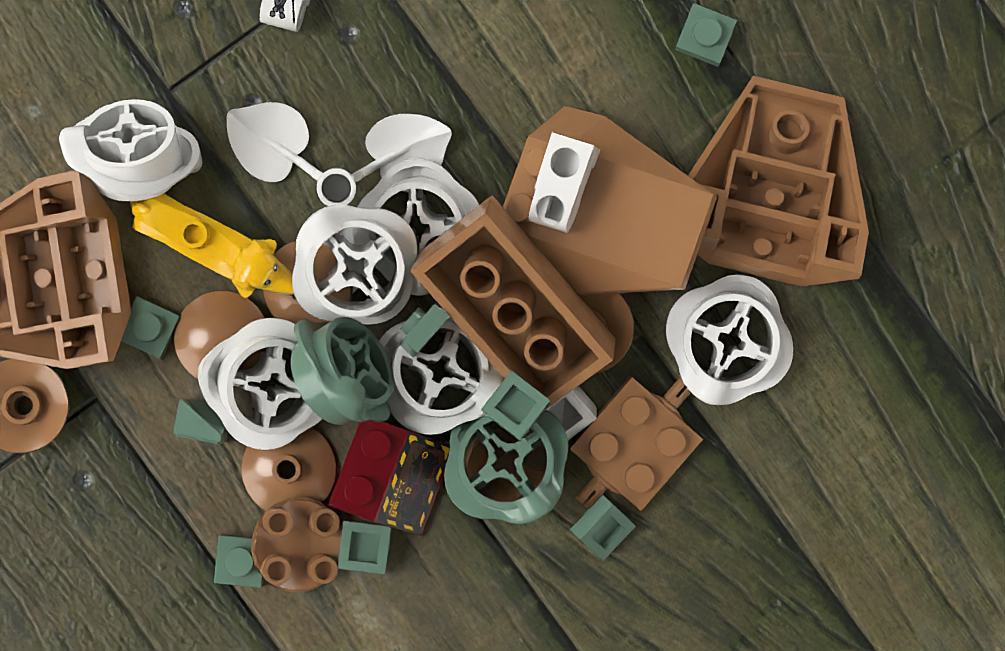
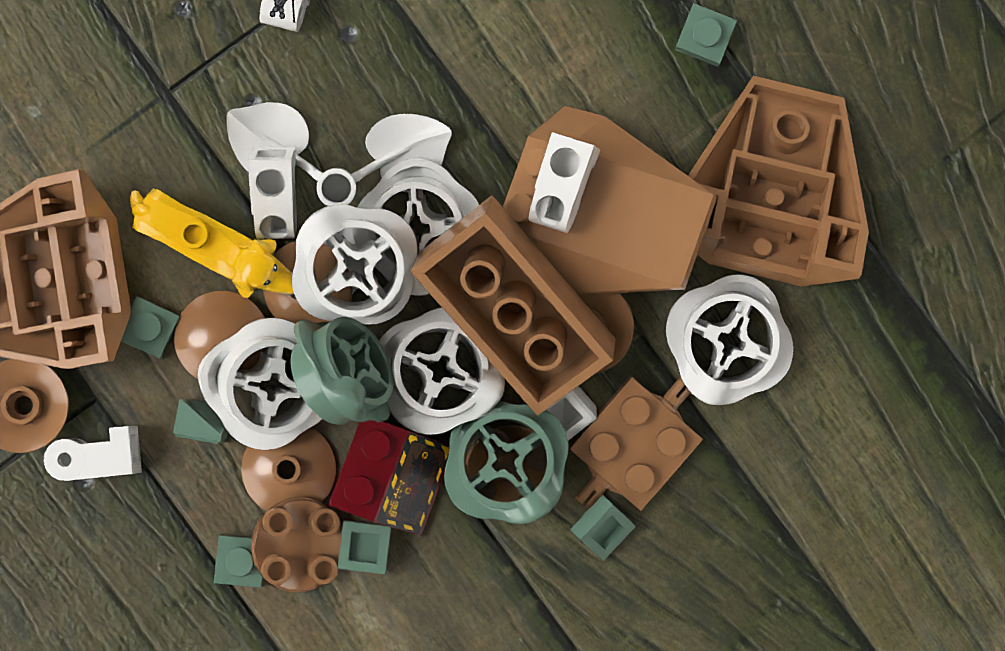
white piece [59,99,202,201] -> none
sand green plate [399,304,450,357] -> none
sand green plate [481,370,551,441] -> none
none -> white leg [44,426,142,481]
none -> white leg [248,146,297,240]

